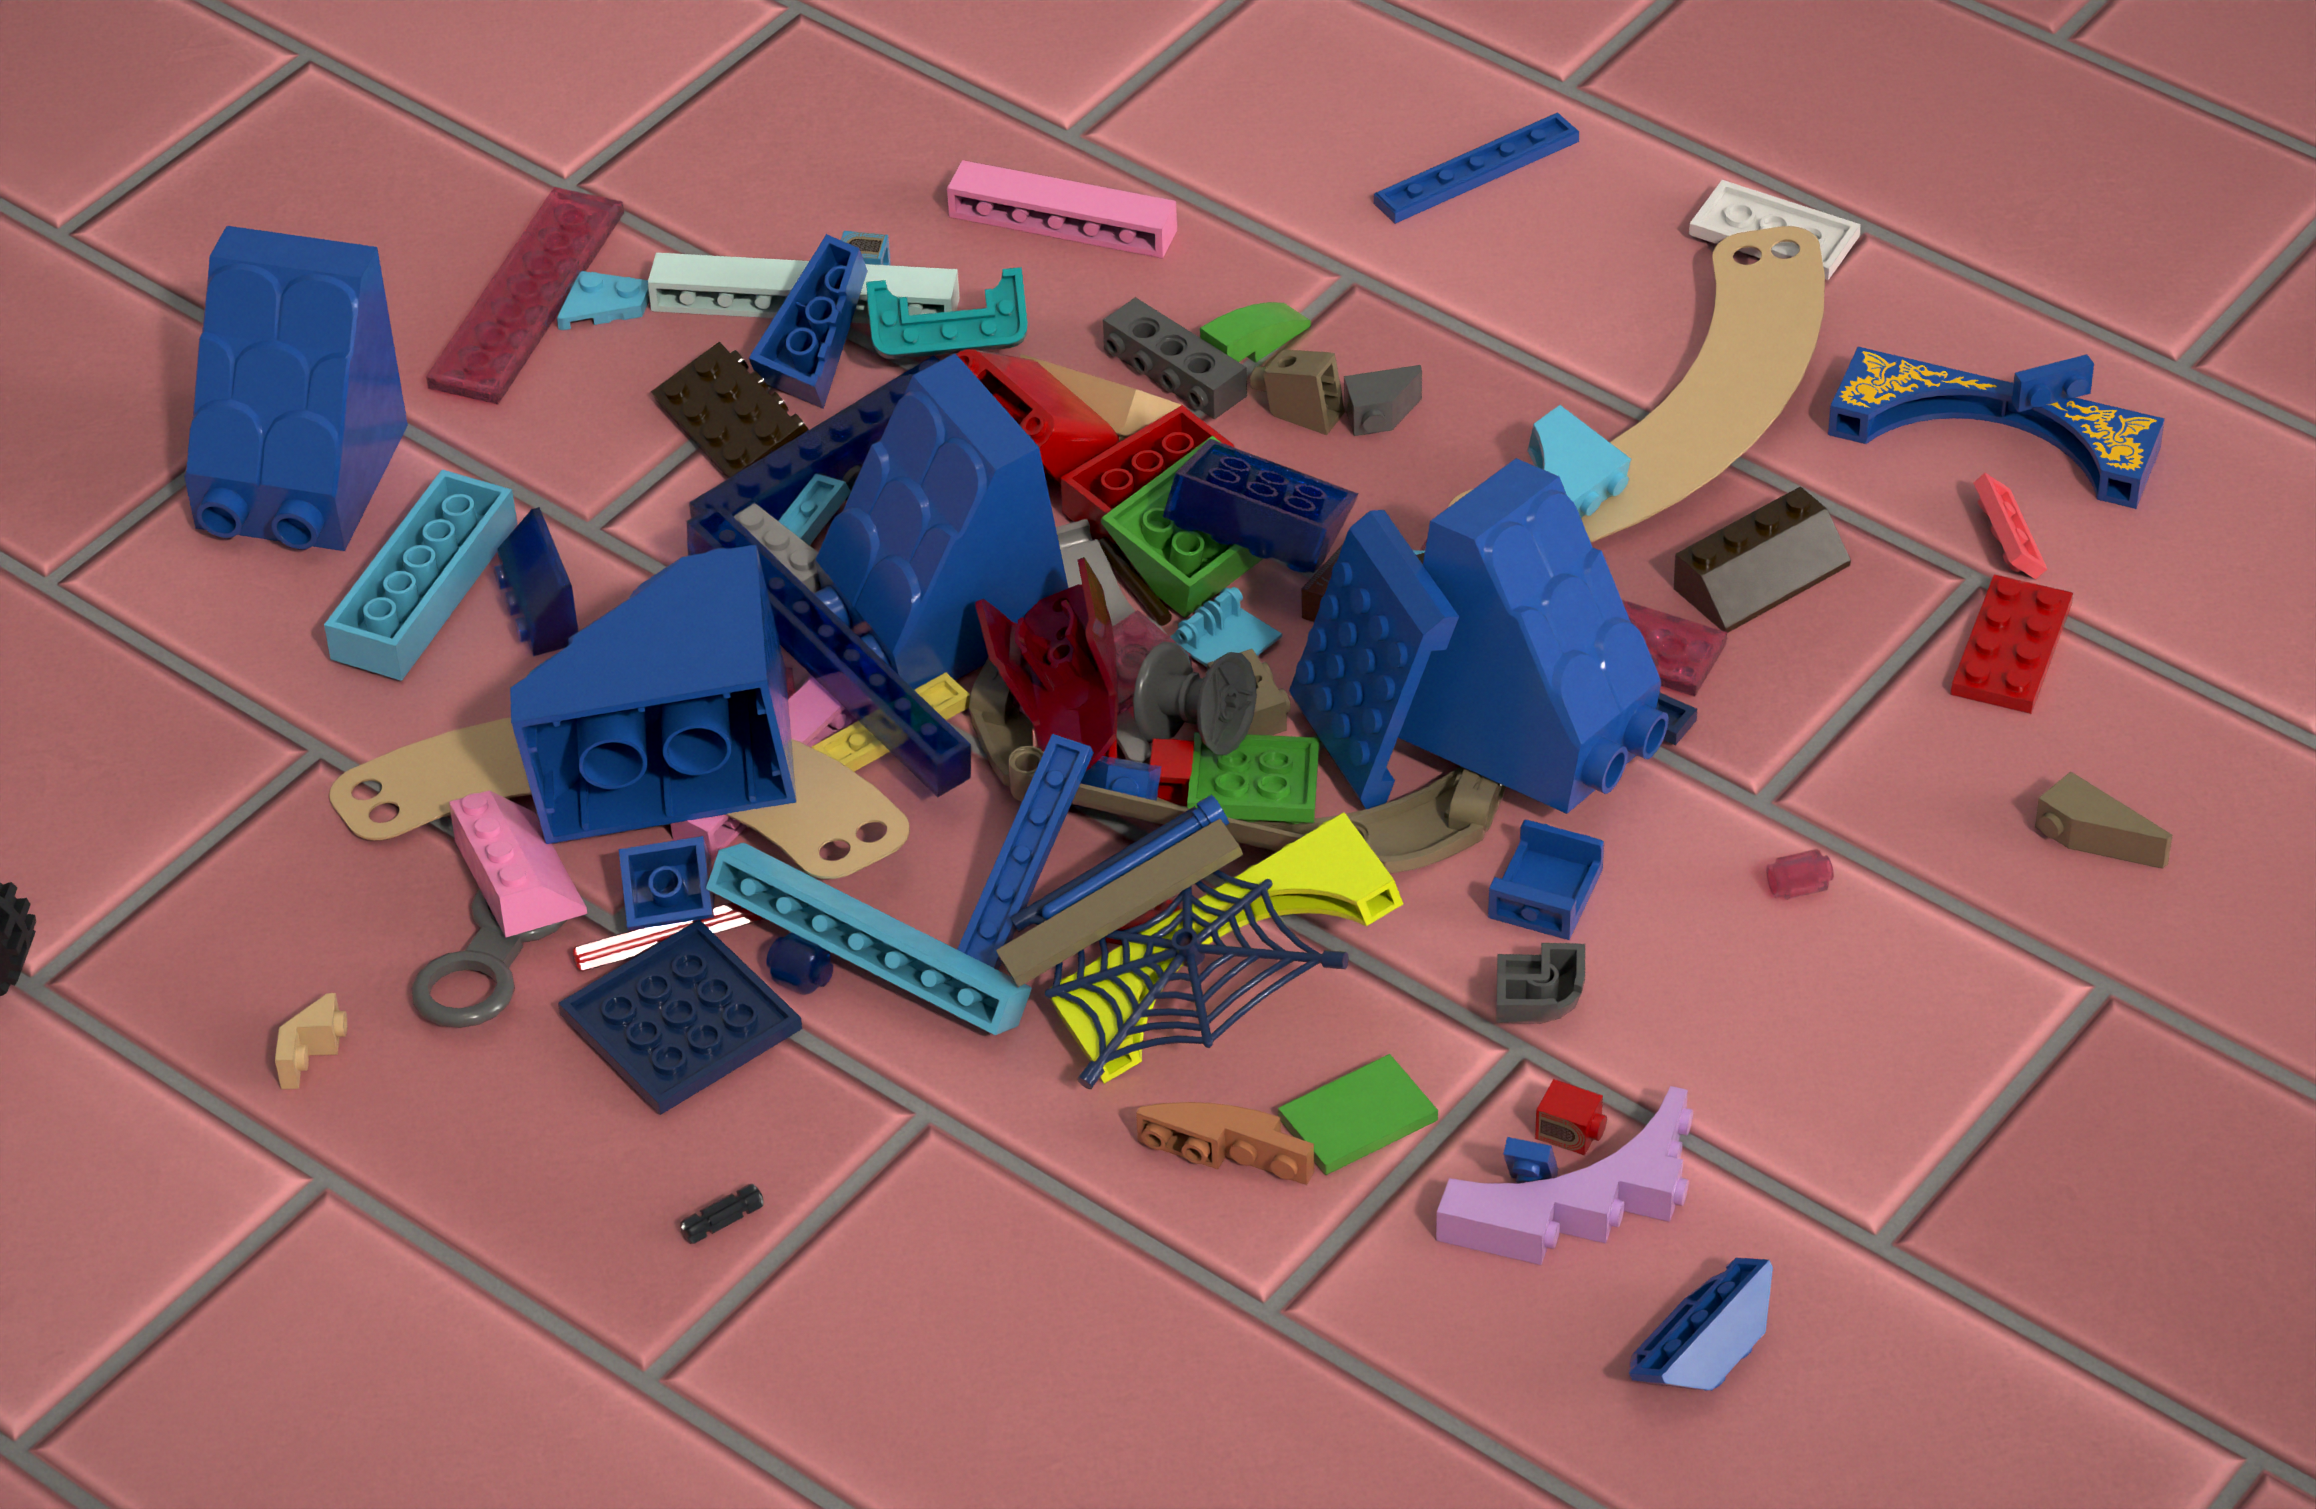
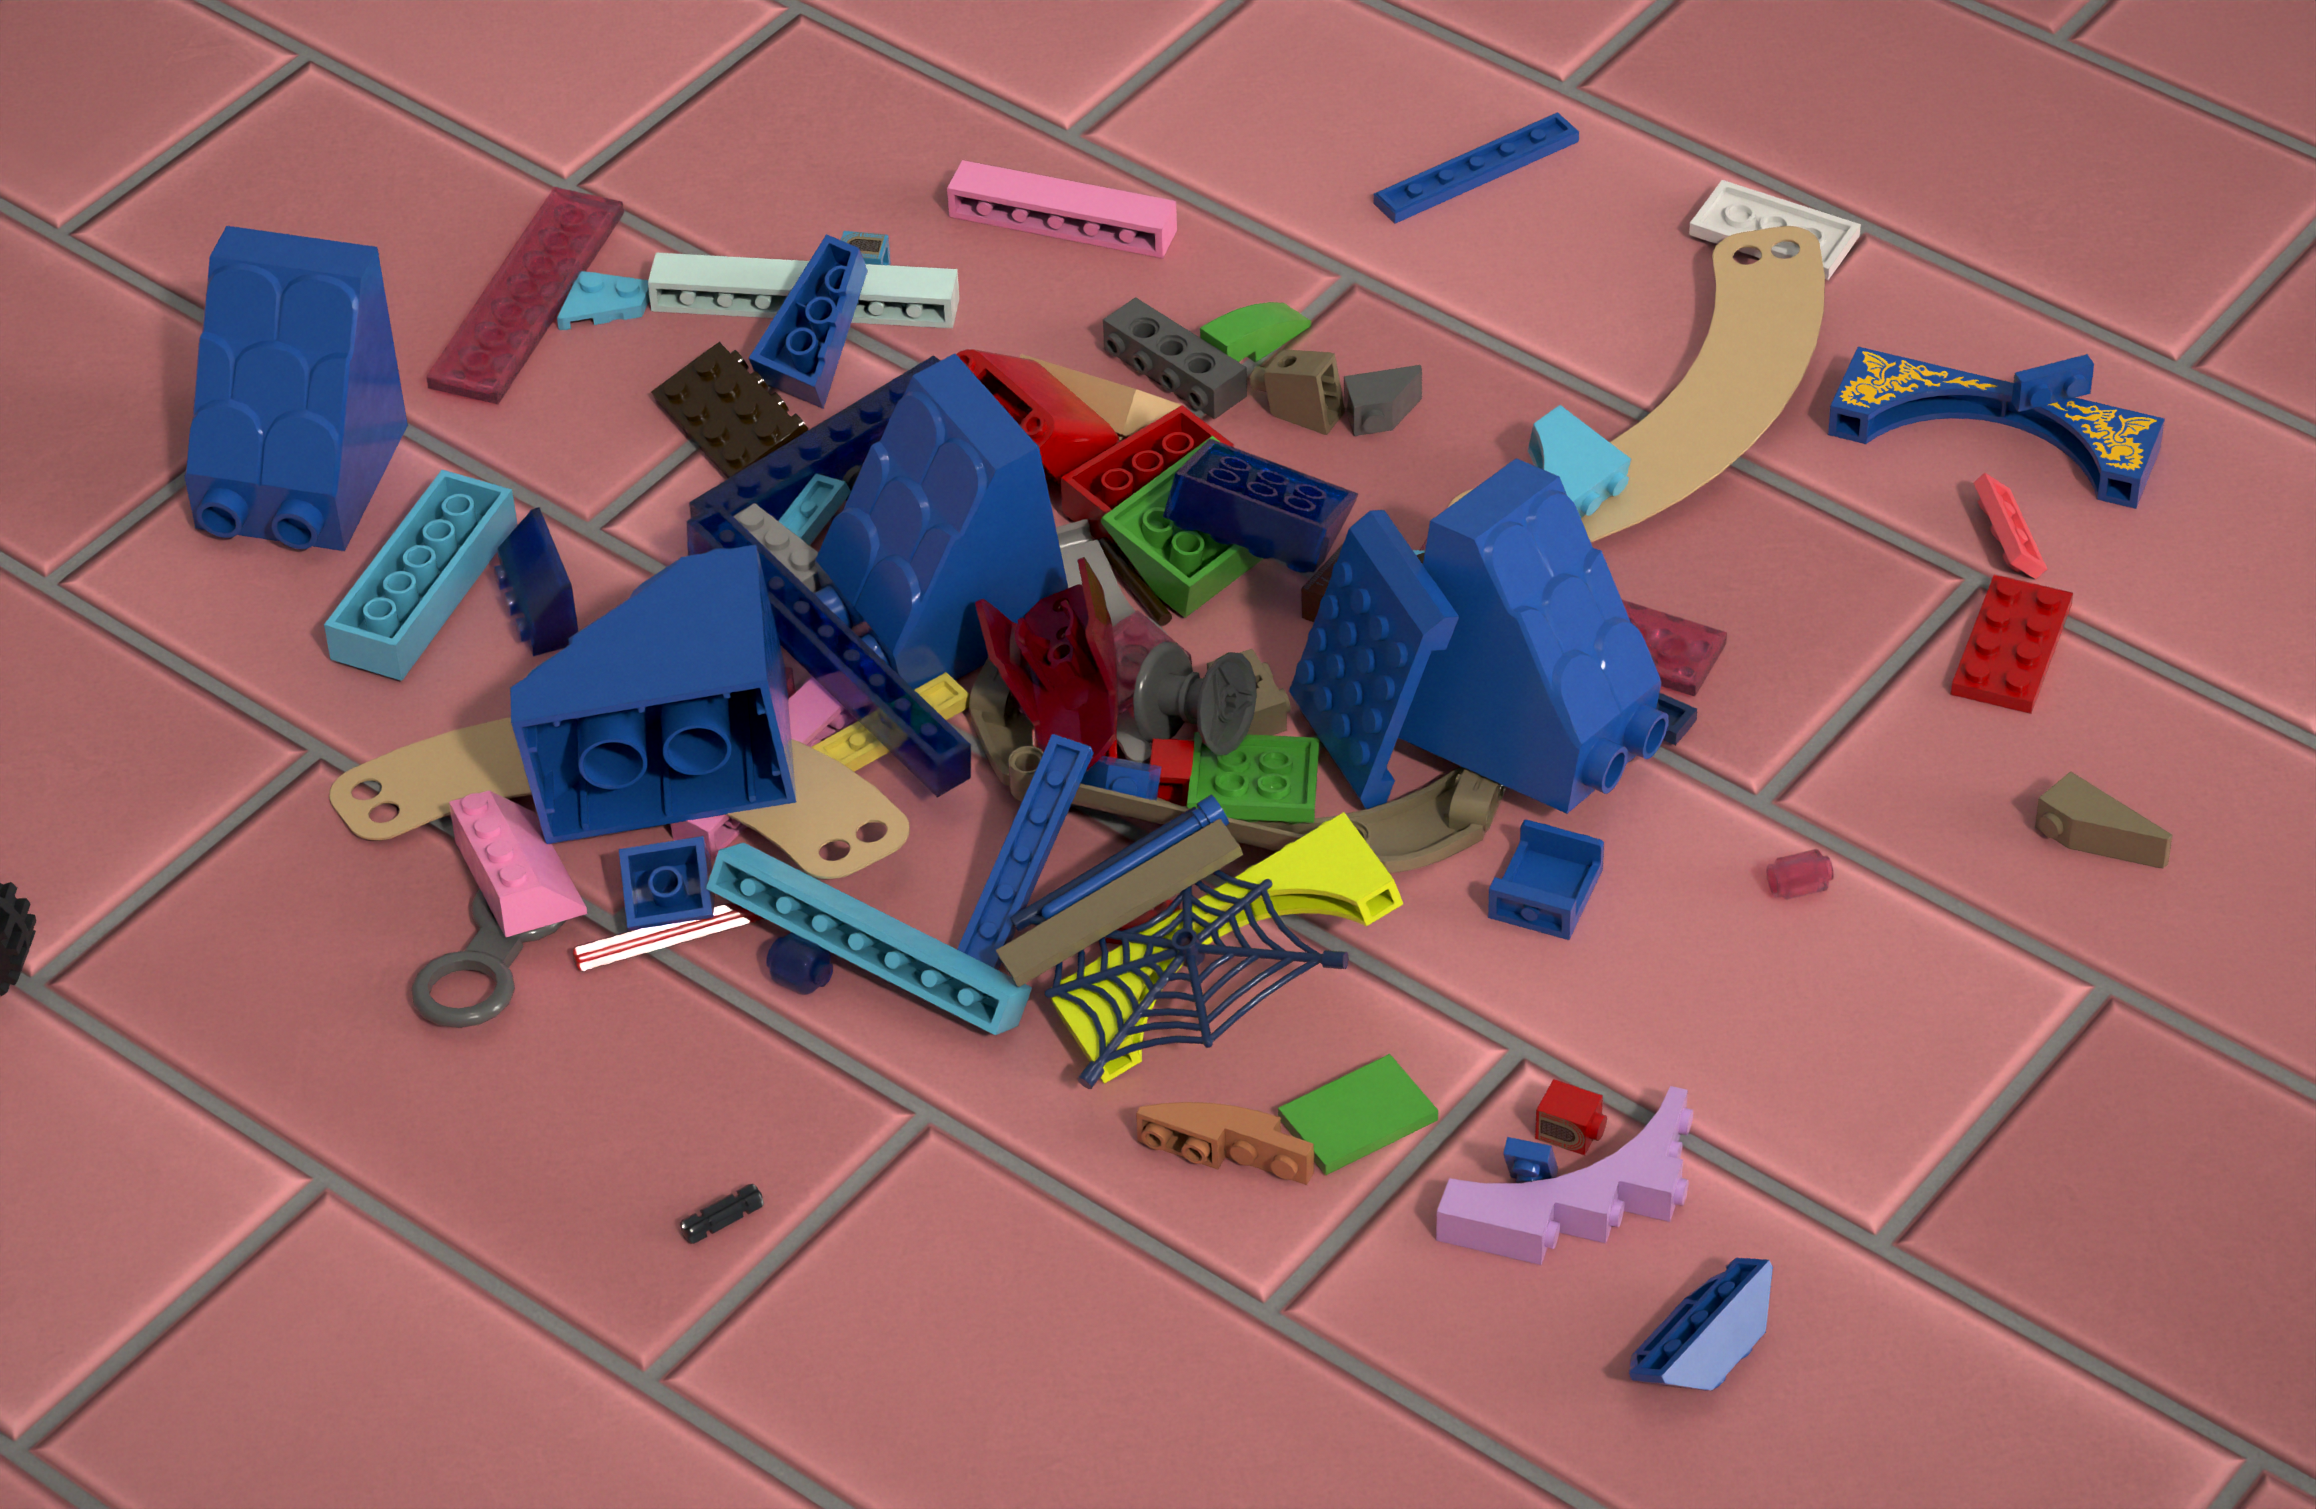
tan slope [275,993,347,1089] -> none
dark blue plate [558,920,802,1115] -> none
teal windscreen [866,267,1028,359] -> none
medium azure hinge [1170,587,1282,667] -> none
dark grey brick [1496,943,1585,1024] -> none
slope [1674,486,1851,634] -> none

